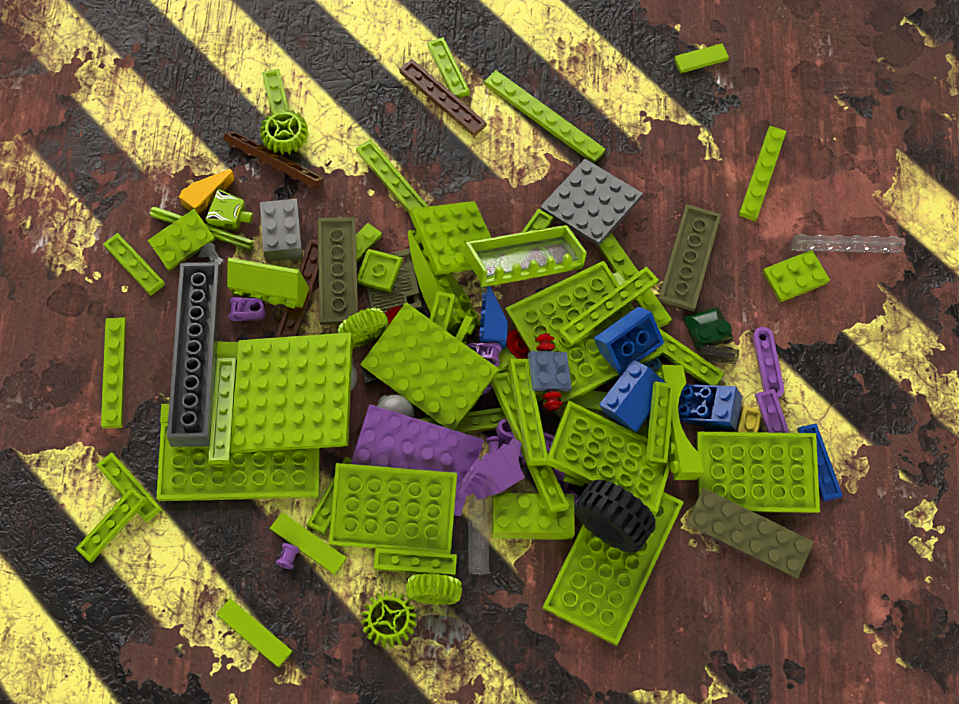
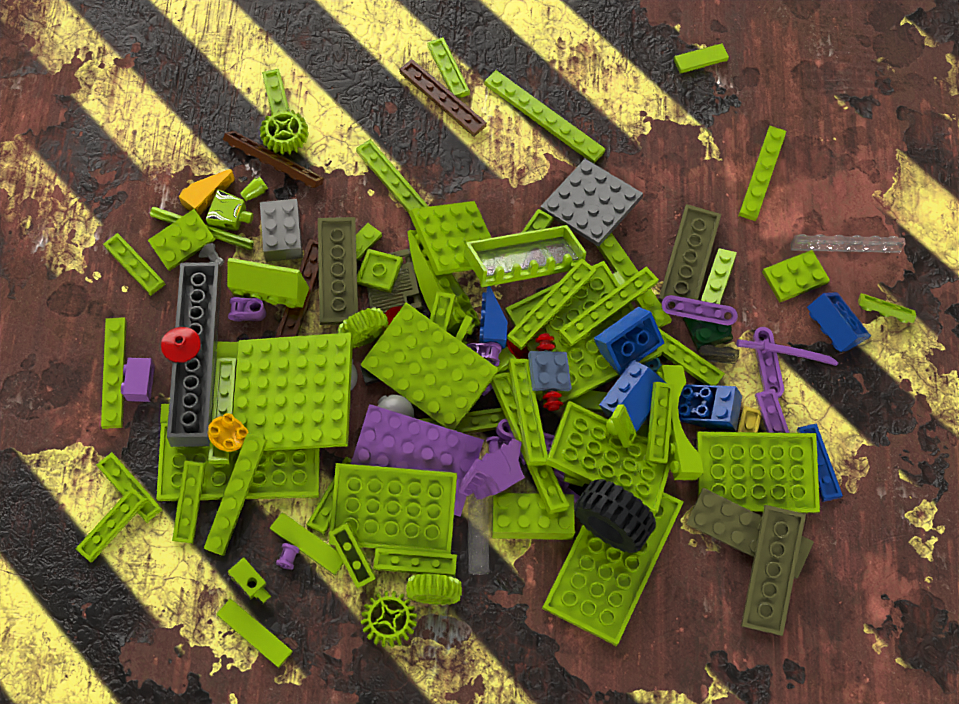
none -> medium lavender brick [121,358,155,402]
none -> red dish [161,327,201,363]
none -> lime tile [172,460,206,544]
none -> lime plate [203,433,267,556]
none -> yellow dish [207,413,249,452]
none -> lime torso [228,557,271,605]
none -> lime cone [240,177,268,202]
none -> lime brick [329,522,376,589]
none -> lime plate [507,259,596,350]
none -> lime tile [606,405,637,448]
none -> medium lavender plate [662,295,738,326]
none -> lime plate [701,248,737,304]
none -> medium lavender sword [736,339,838,366]
none -> olive plate [741,505,806,636]
none -> blue slope [807,292,871,352]
none -> lime plate [858,293,917,323]

